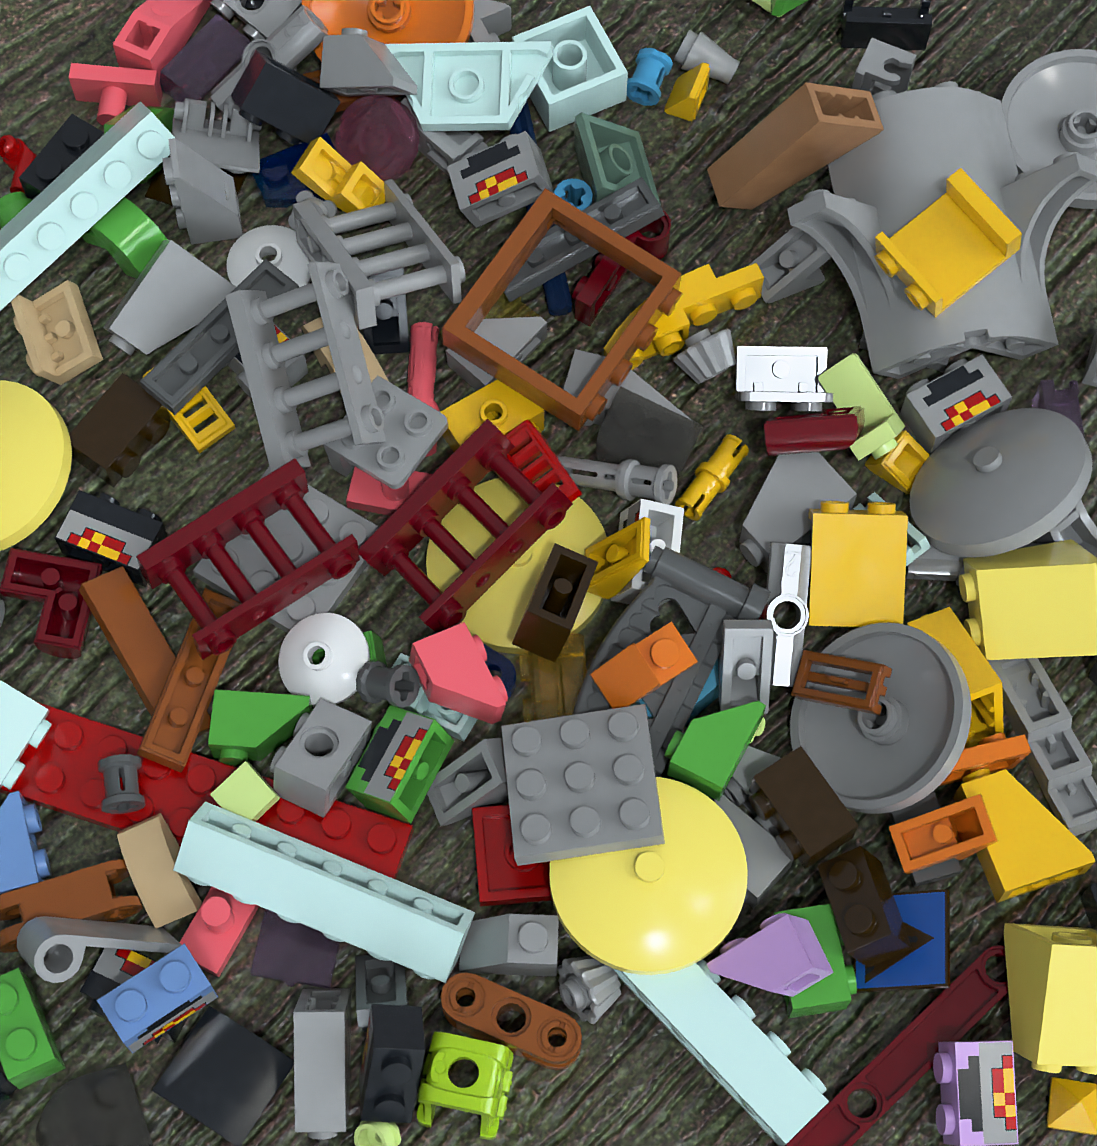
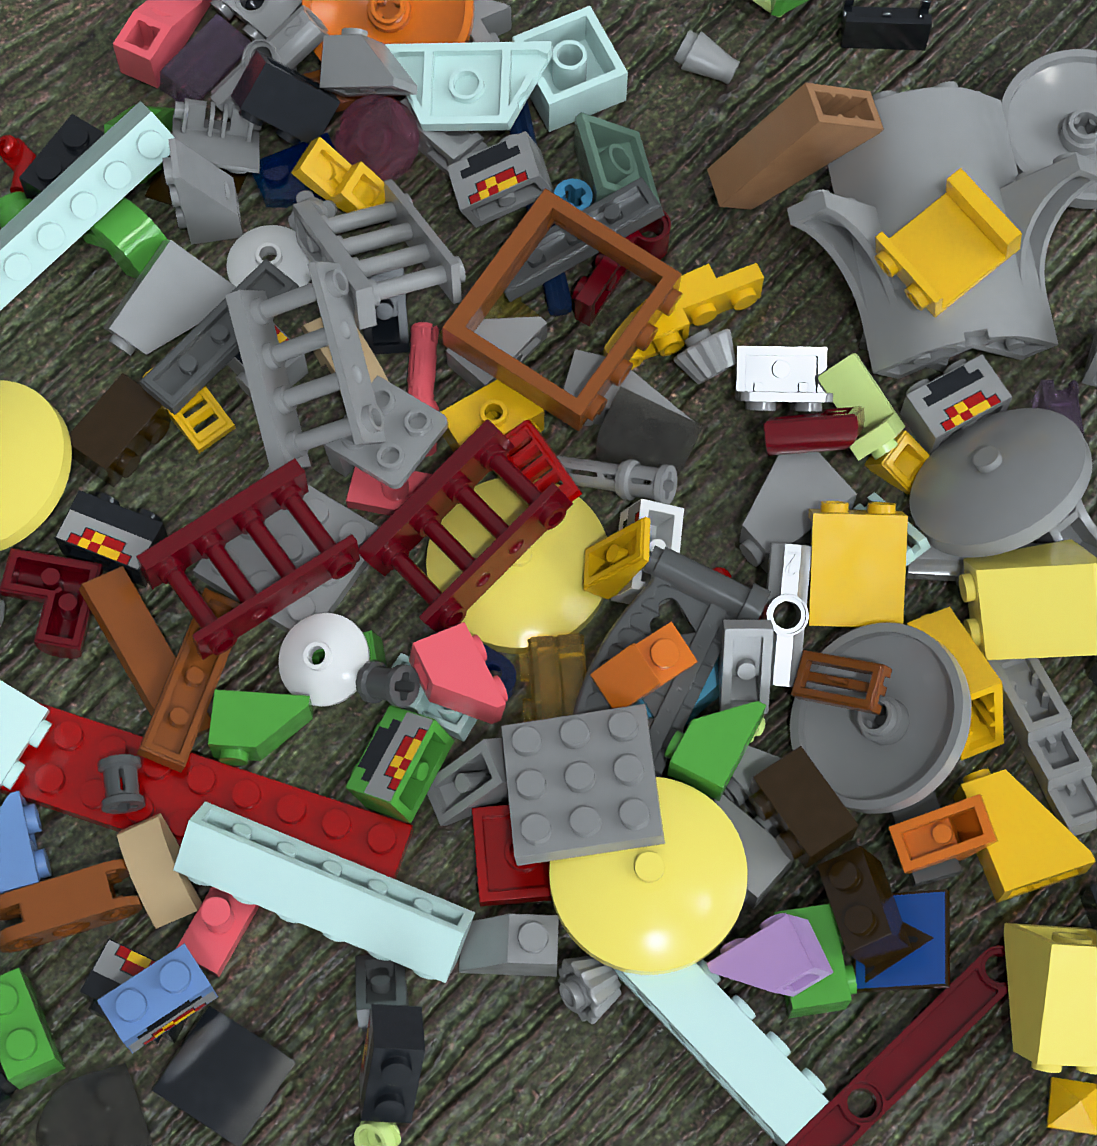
tan bracket [11,280,103,385] -> none
light grey door [17,916,182,983] -> none
coral tile [68,63,163,126] -> none
yellowish green tile [210,761,281,822] -> none
clear purple piece [250,909,341,989] -> none
light grey brick [270,698,372,818] -> none
light grey slope [293,988,352,1139] -> none
lime piece [417,1032,513,1140] -> none
dark orange piece [440,972,582,1071] -> none
dark brown brick [512,543,598,663] -> none
dark azure bush [626,48,673,106] -> none
yellow slope [664,62,710,122] -> none
yellow pin [675,434,749,521] -> none
light grey slope [748,227,832,303] -> none
light grey hinge [852,38,917,96] -> none
brick [933,1040,1019,1146] -> none
orange plate [939,733,1031,786] -> none

